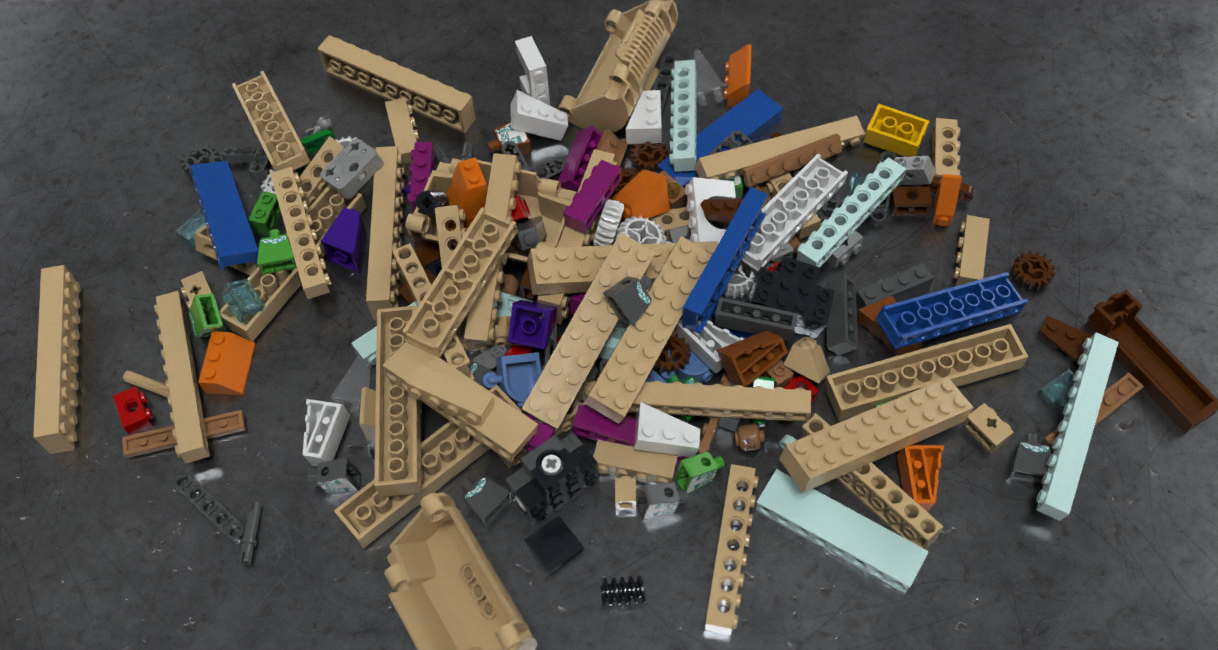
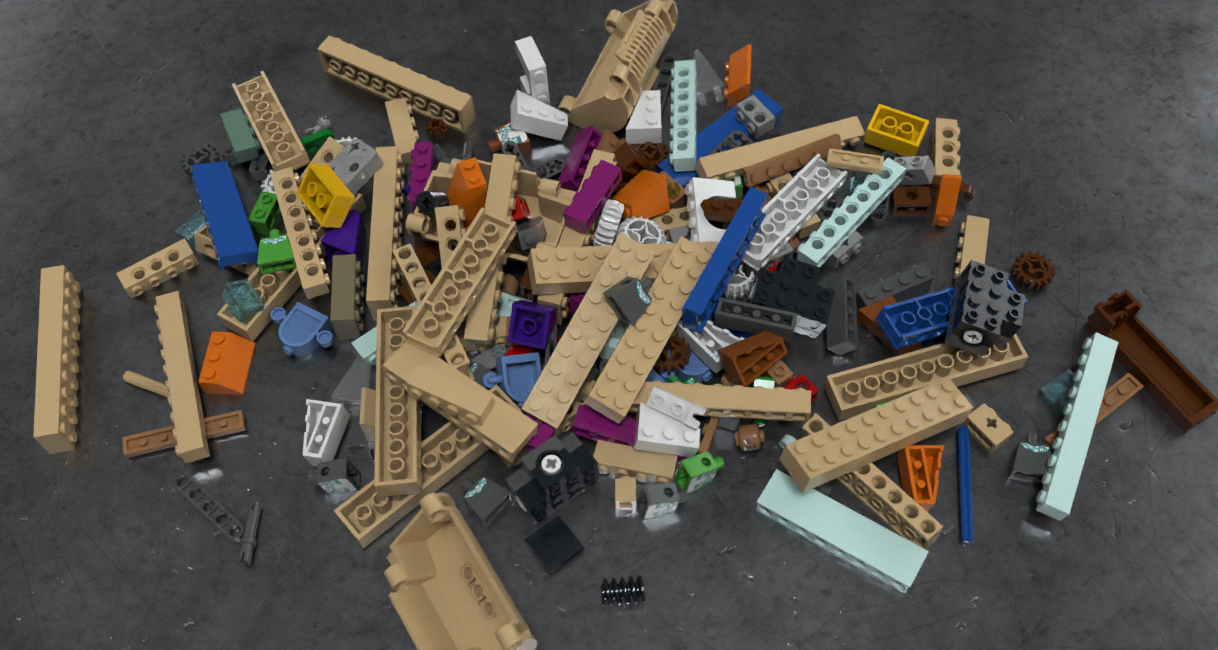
red brick [113,386,153,435] -> none
tan brick [181,271,219,310] -> none
bright green torso [189,294,223,337] -> none
tan brick [705,464,759,635] -> none
tan slope [784,337,830,383] -> none
reddish brown wing [1038,316,1092,363] -> none
none -> tan brick [116,238,199,299]
none -> sand green wedge [220,108,260,164]
none -> medium blue piece [270,302,334,356]
none -> yellow brick [296,163,355,228]
none -> dark tan brick [330,254,366,340]
none -> reddish brown gear [425,118,448,140]
none -> reddish brown brick [613,142,654,176]
none -> white plate [646,385,707,429]
none -> light grey brick [735,95,775,138]
none -> tan tile [826,148,884,174]
none -> black piece [944,260,1026,356]
none -> blue axle [957,426,973,543]

